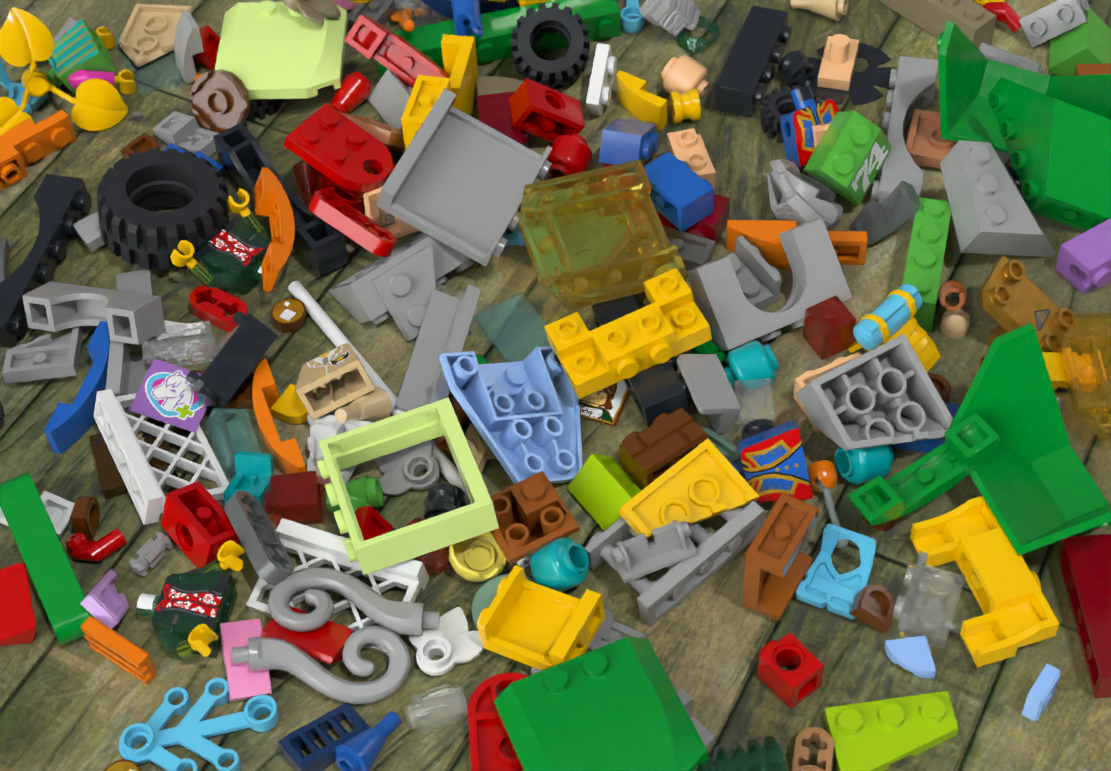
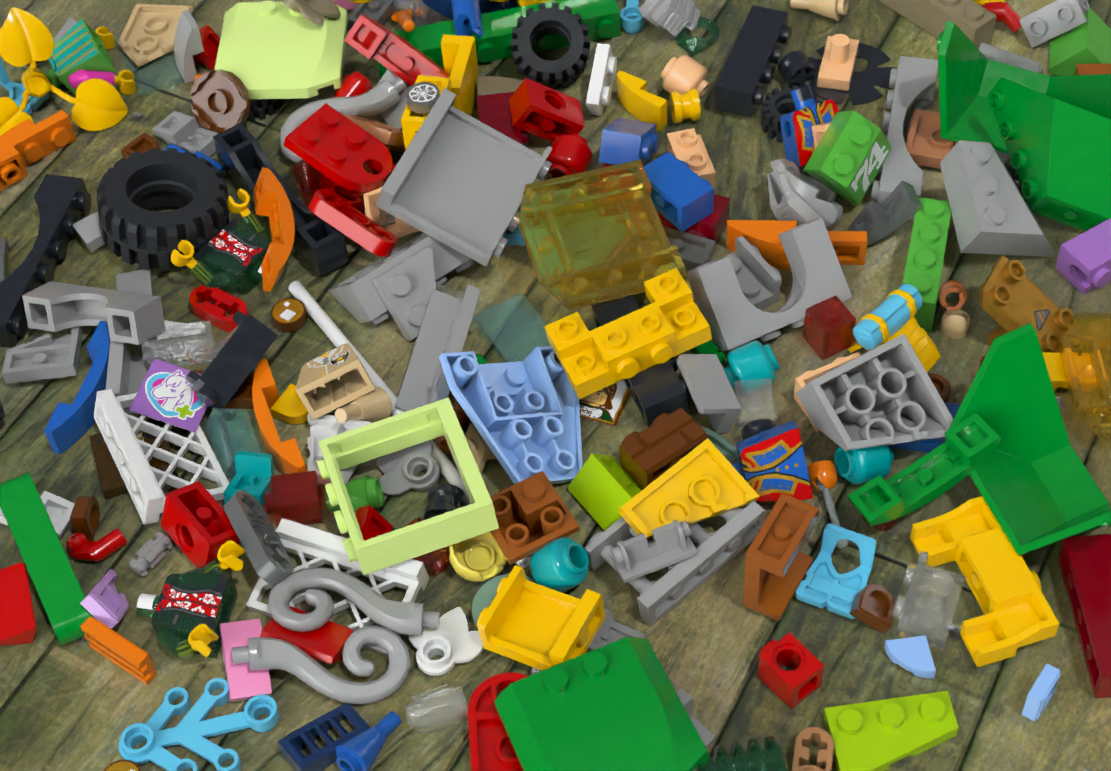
none -> light grey plant [280,77,406,165]
none -> flat silver tile [406,82,440,114]

